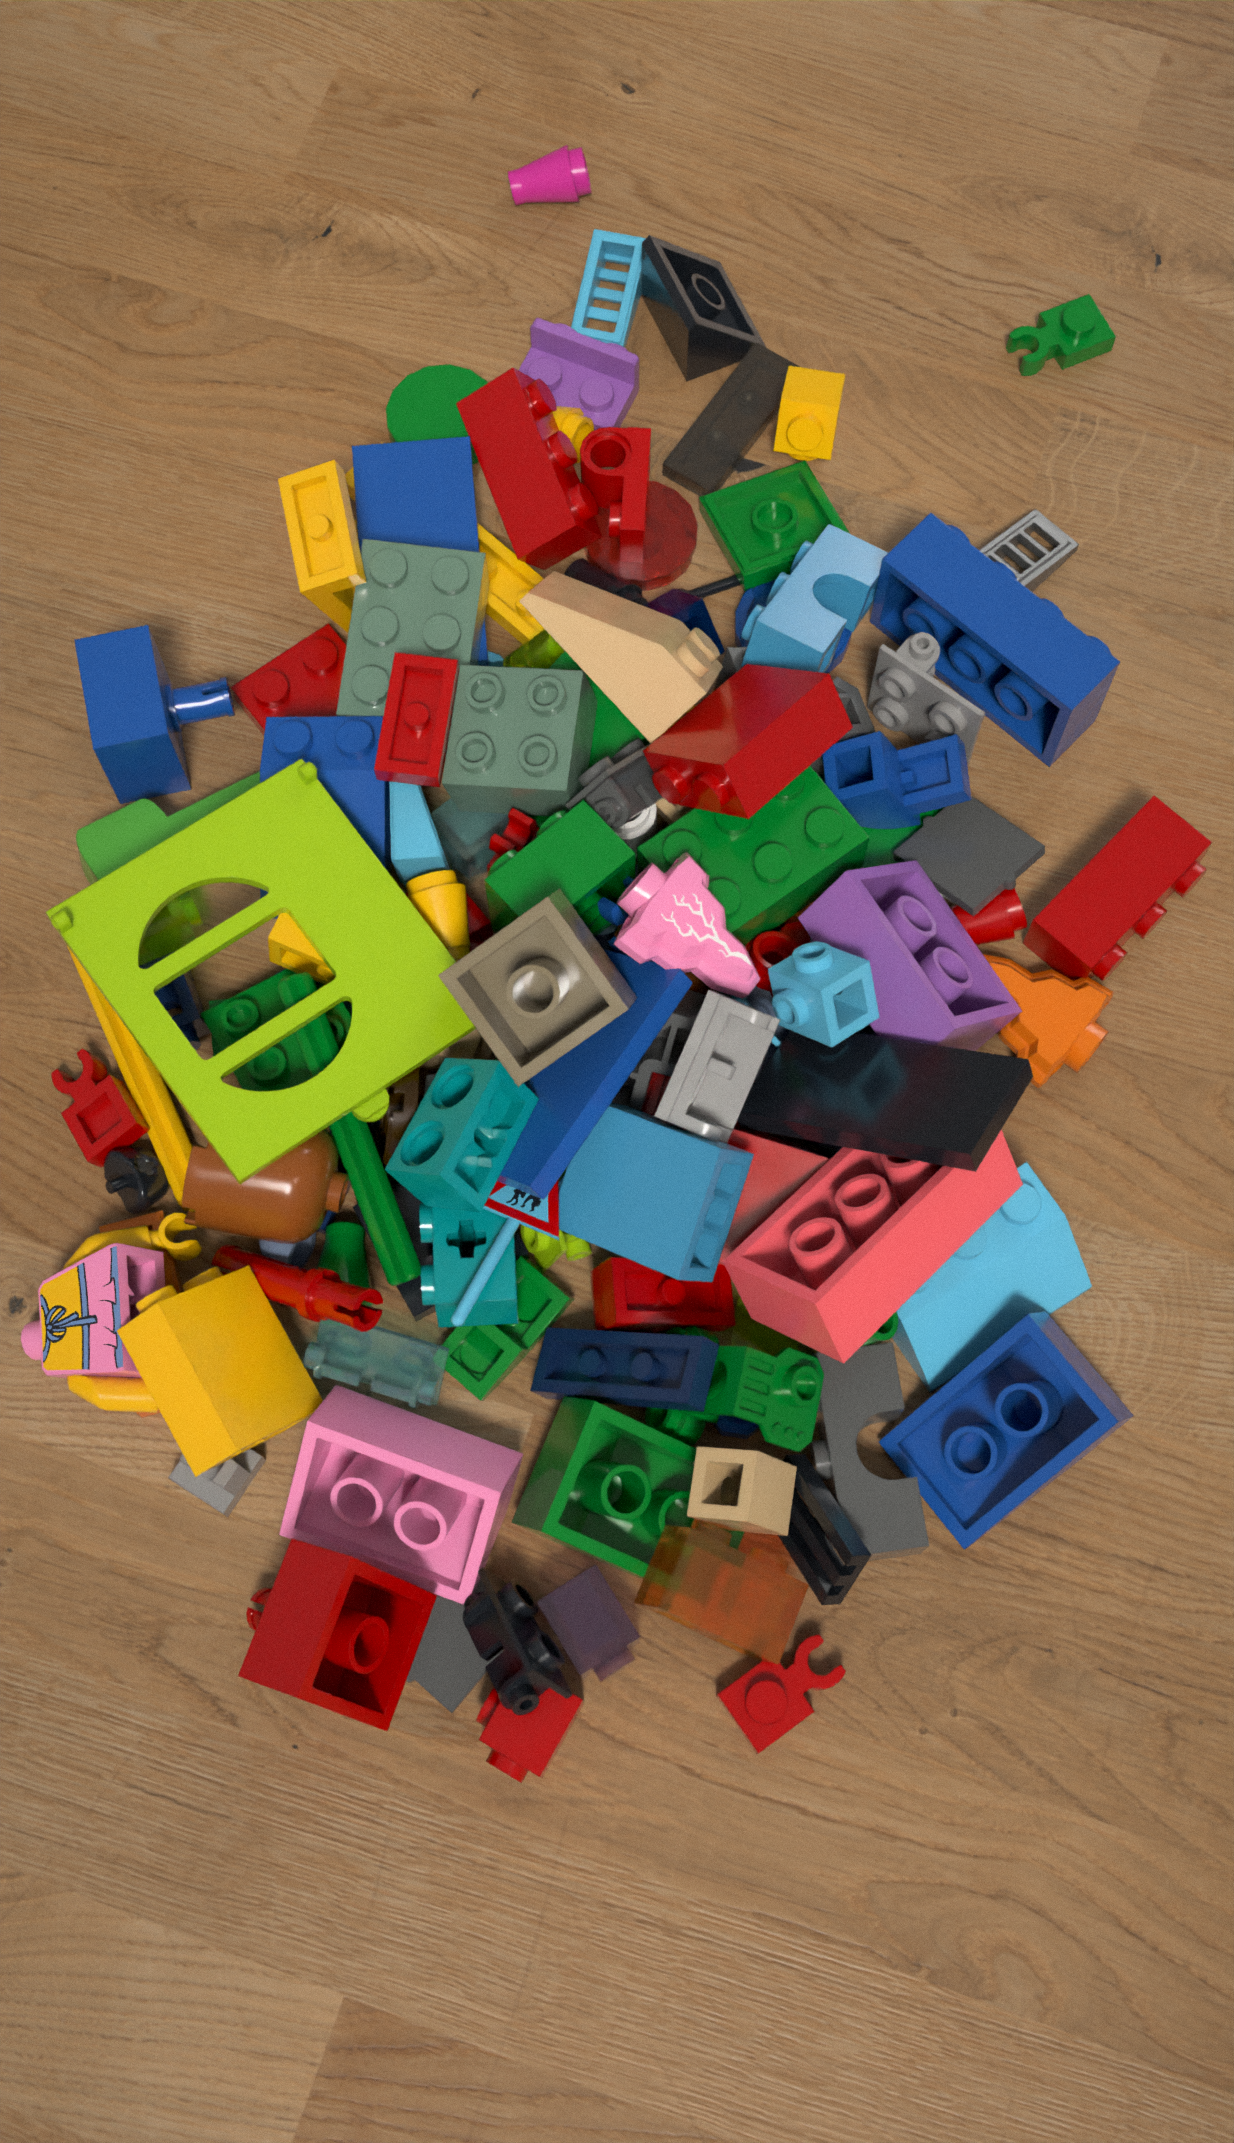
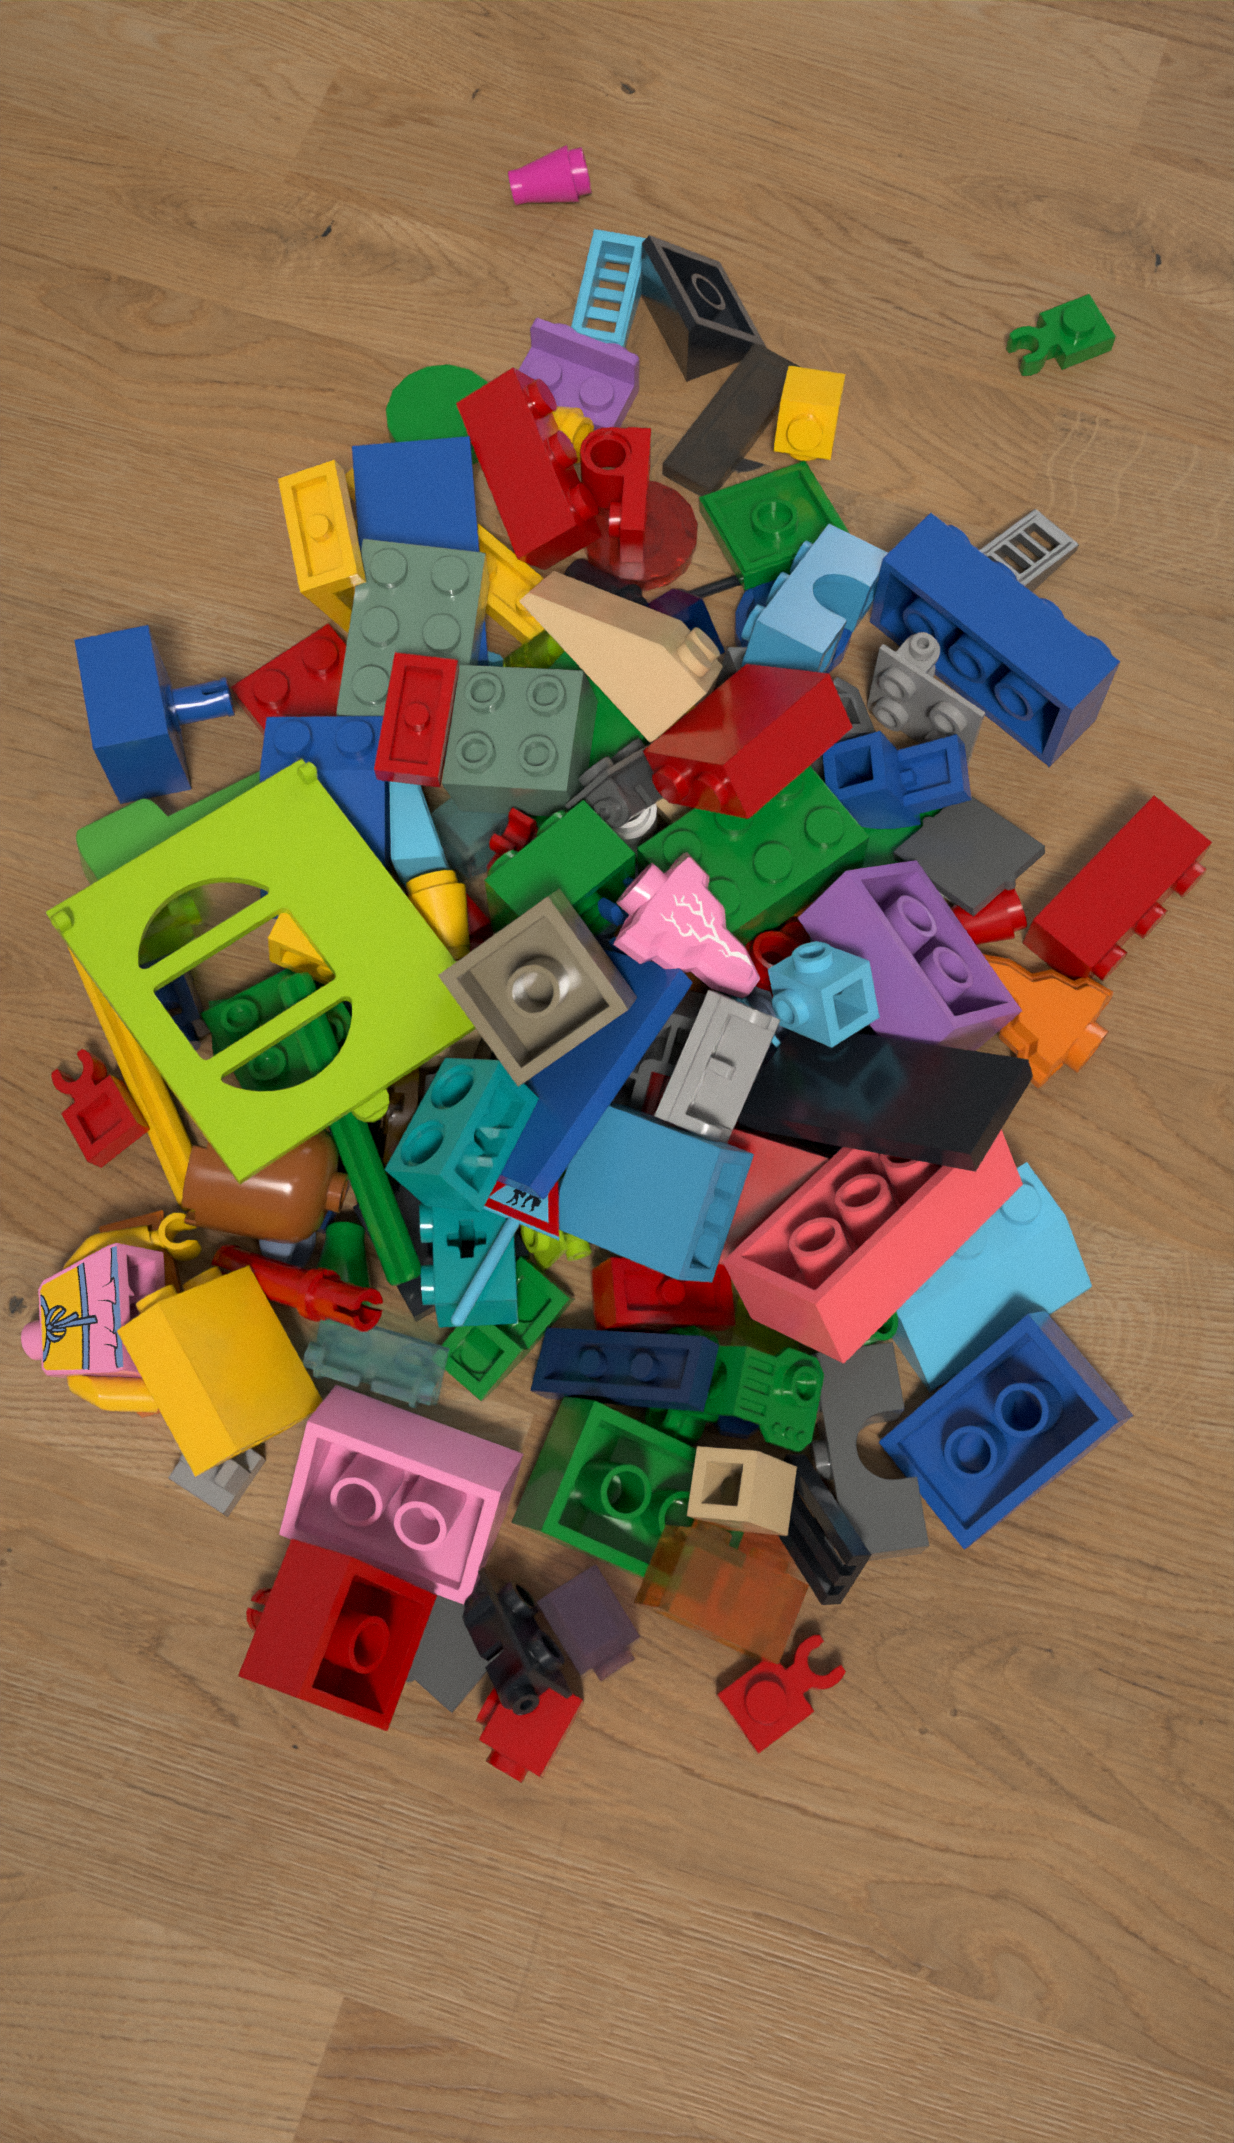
black piece [104,1147,169,1214] -> none

